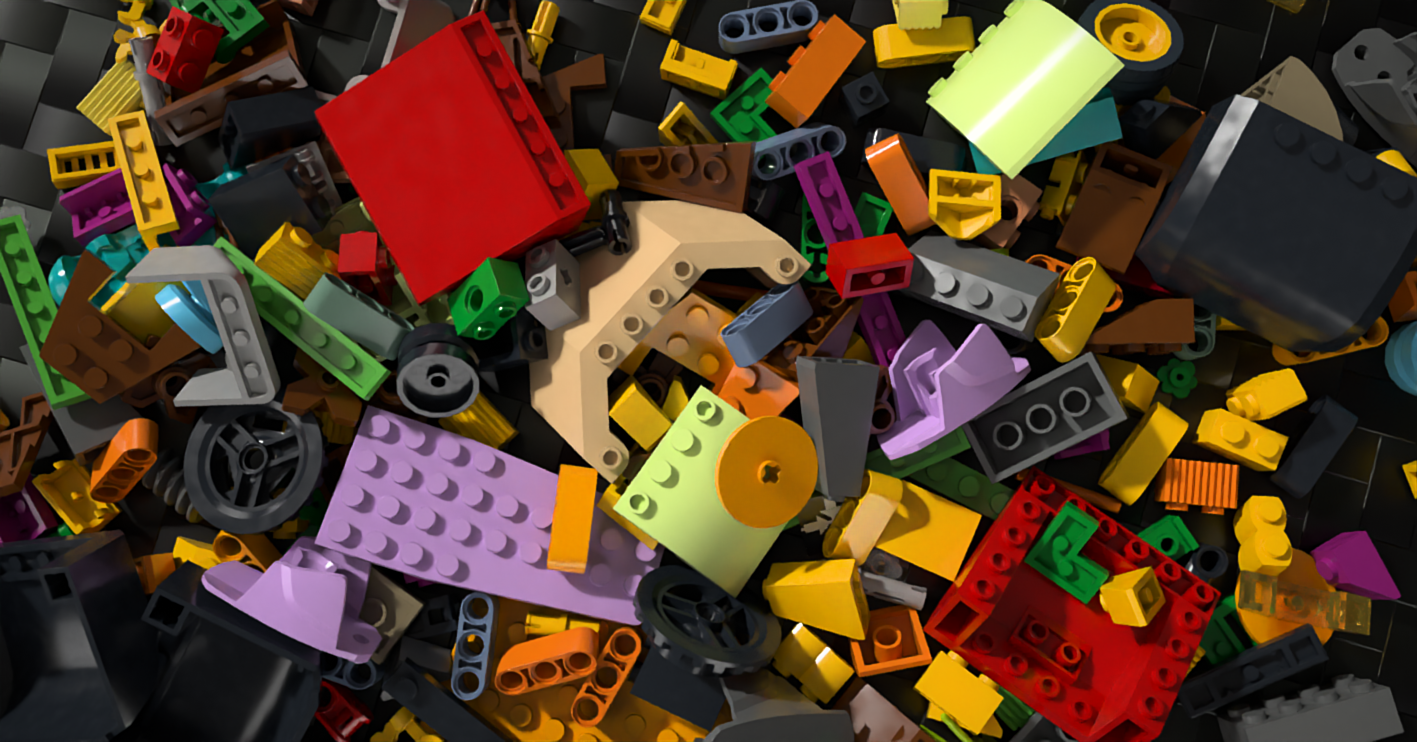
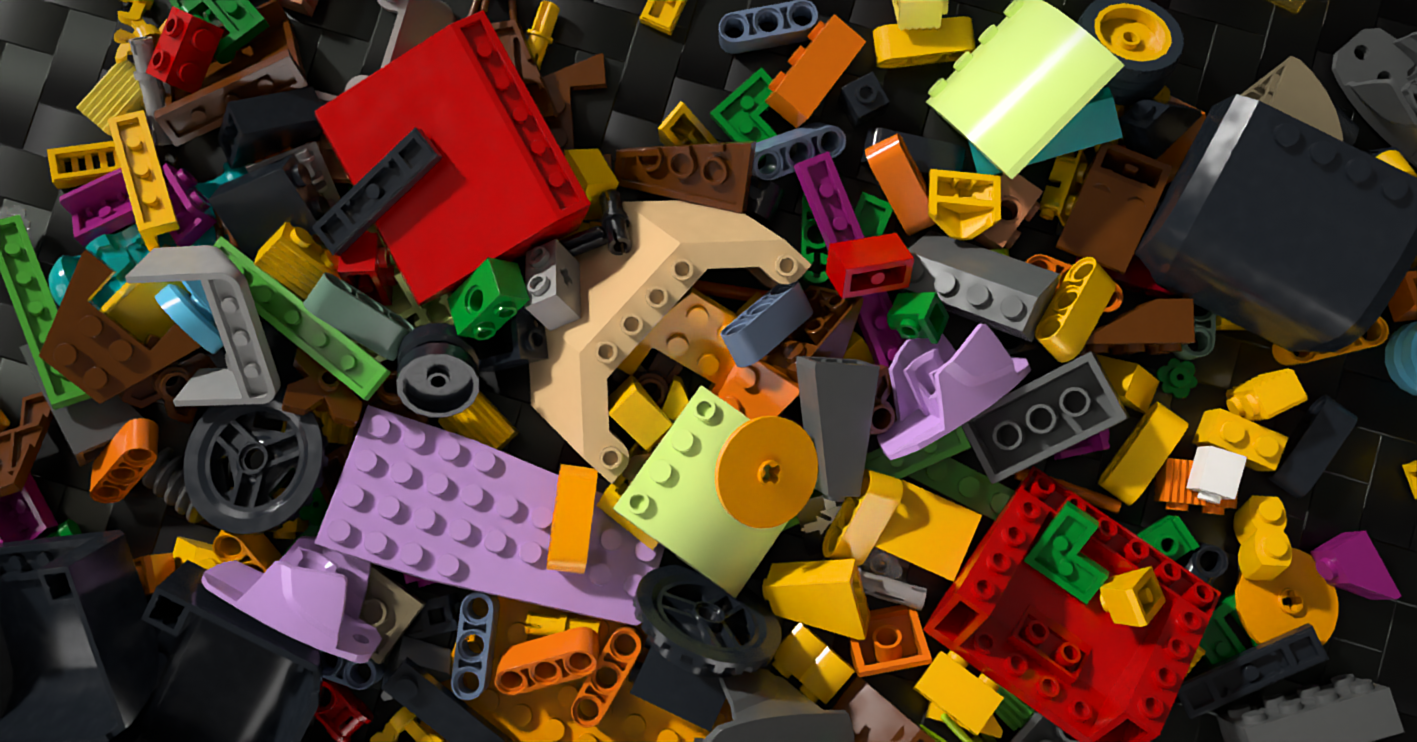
yellow hinge [31,458,122,534] -> none
yellow hinge [660,39,738,100] -> none
clear yellow slope [1238,570,1371,635] -> none
none -> black plate [312,127,443,256]
none -> green brick [887,292,950,344]
none -> white brick [1186,446,1247,504]

